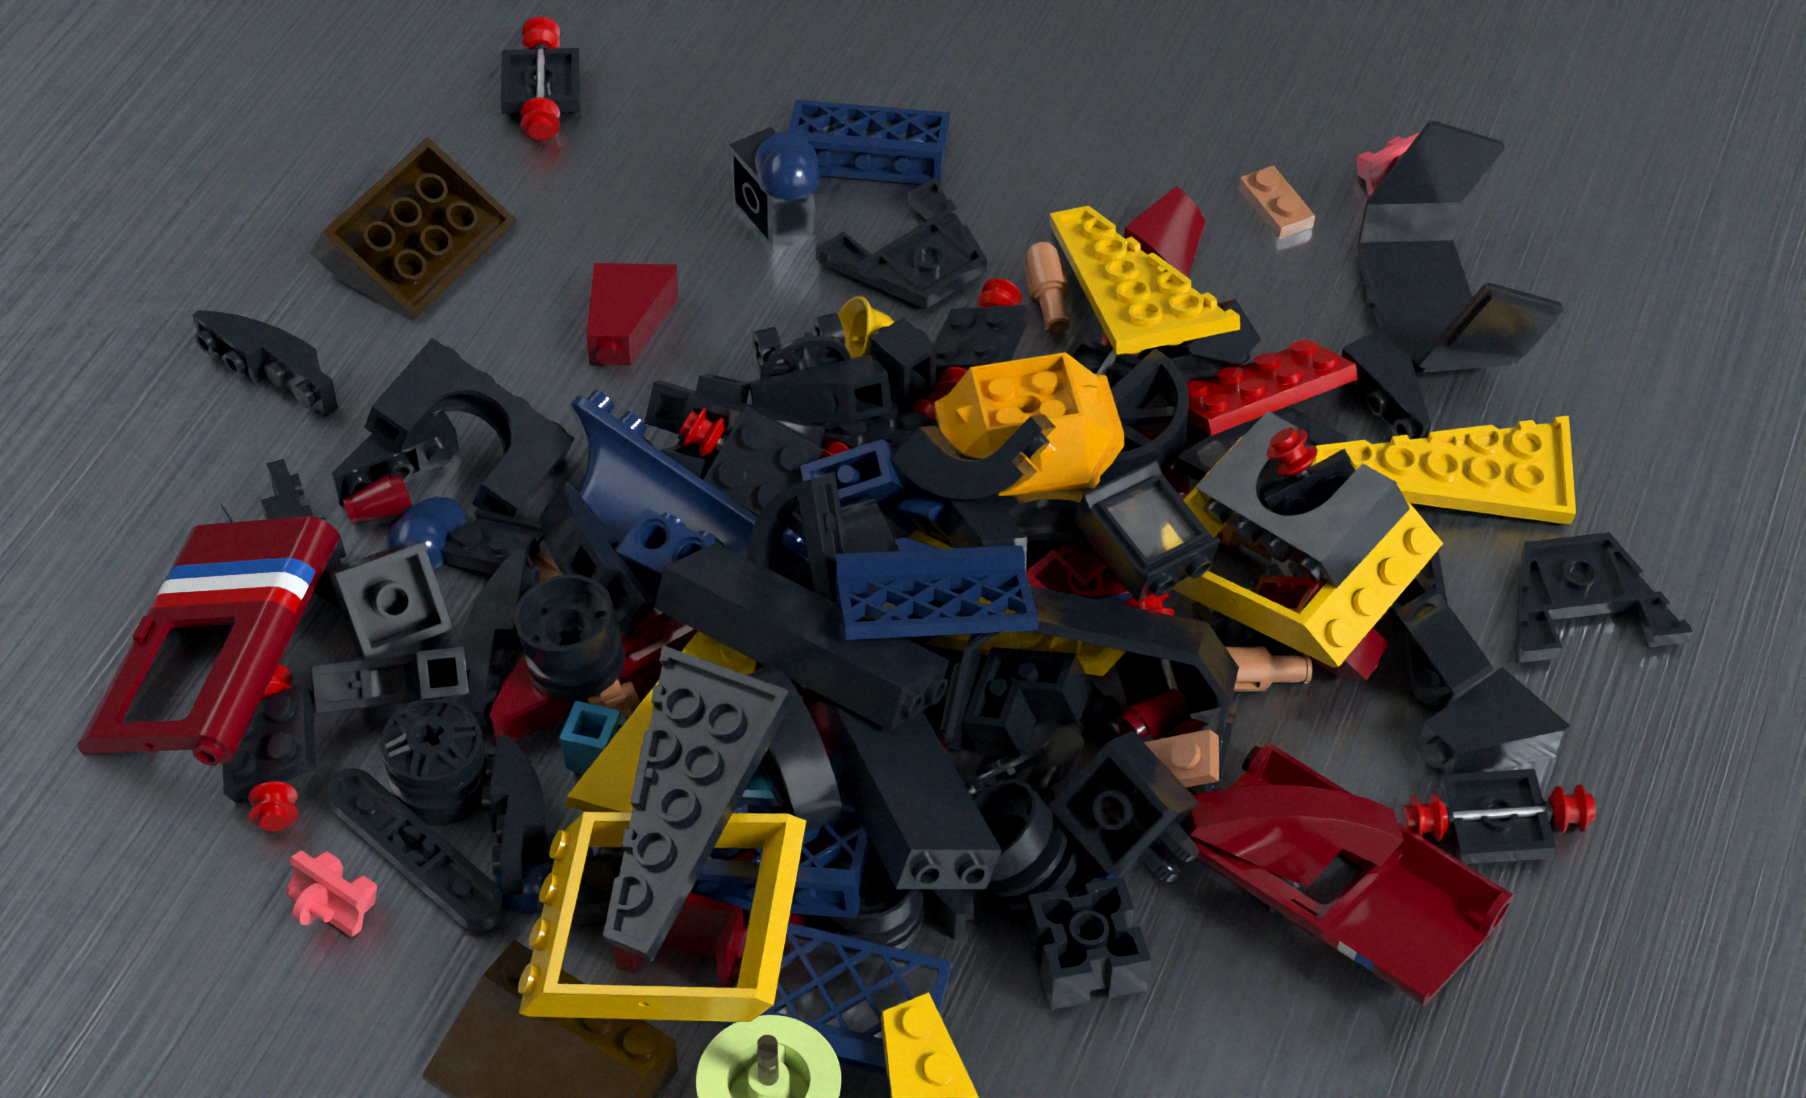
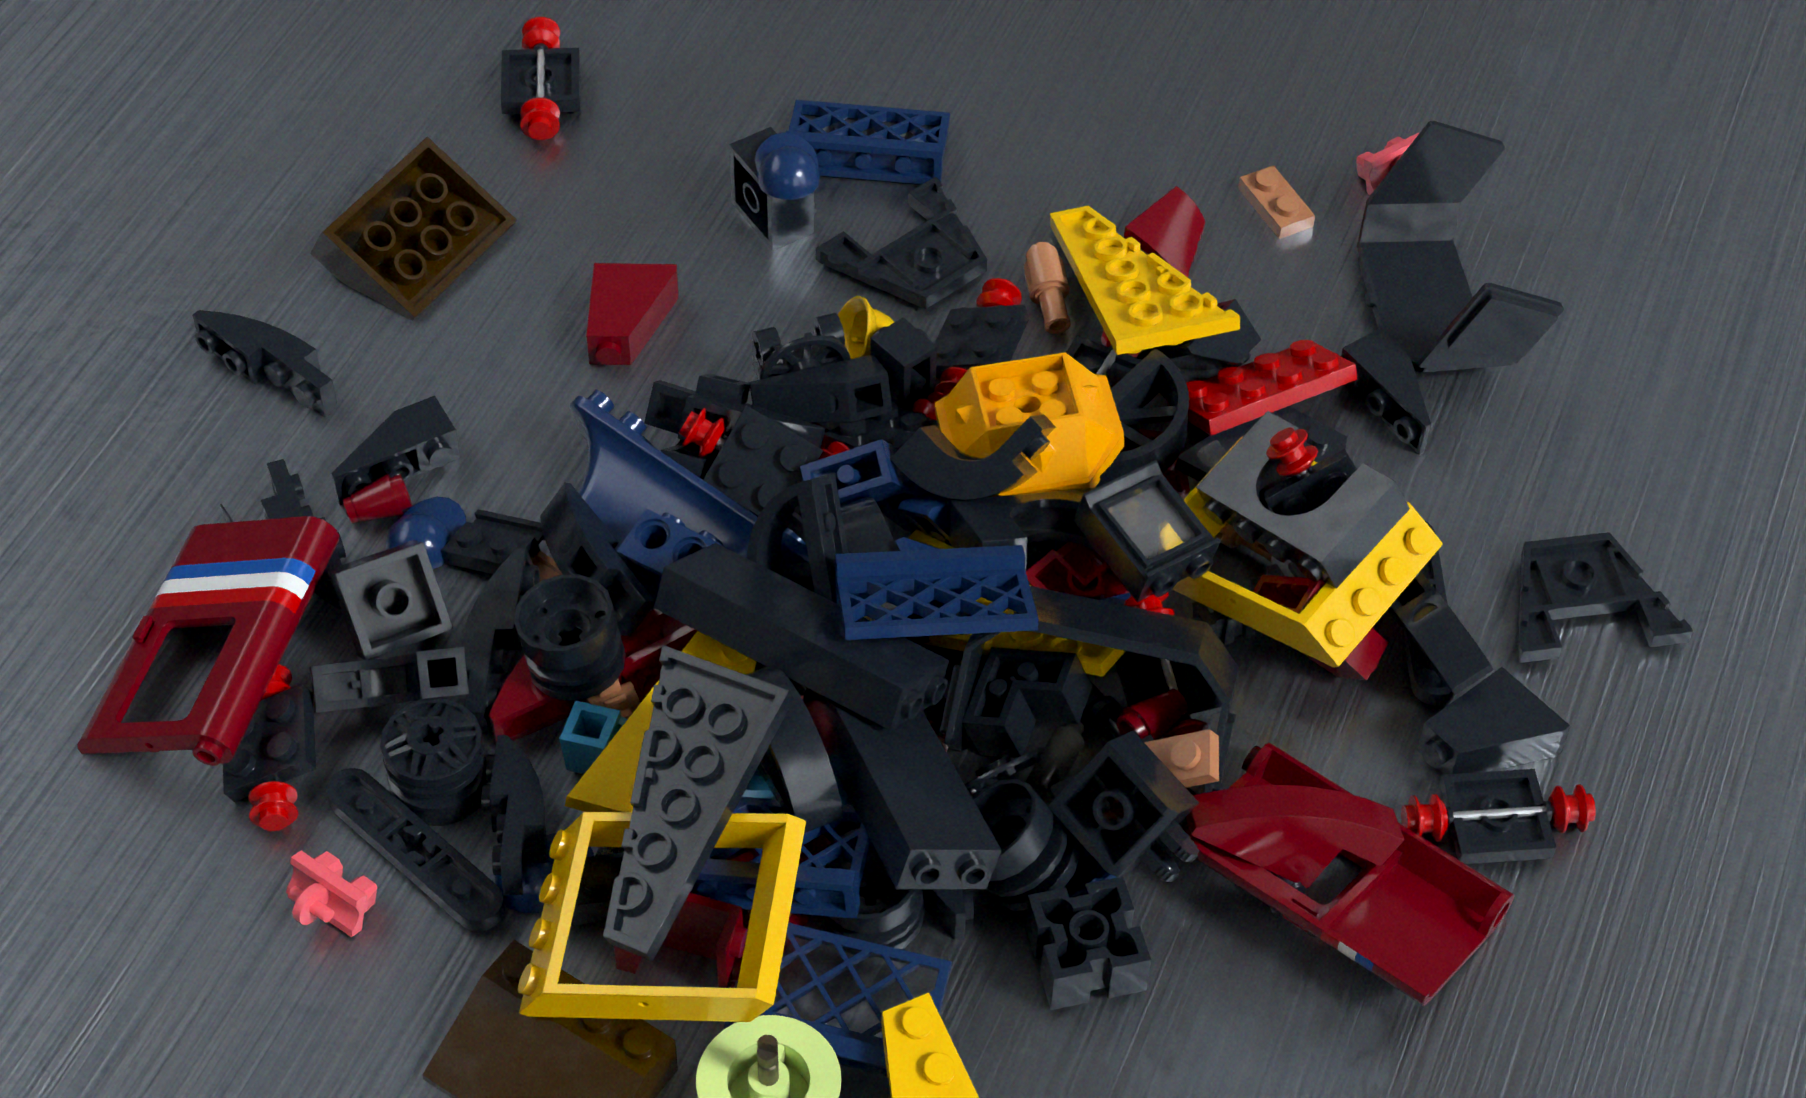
black arch [364,338,575,518] -> none
nougat arm [1225,646,1312,692] -> none
yellow wing [1314,415,1576,525] -> none

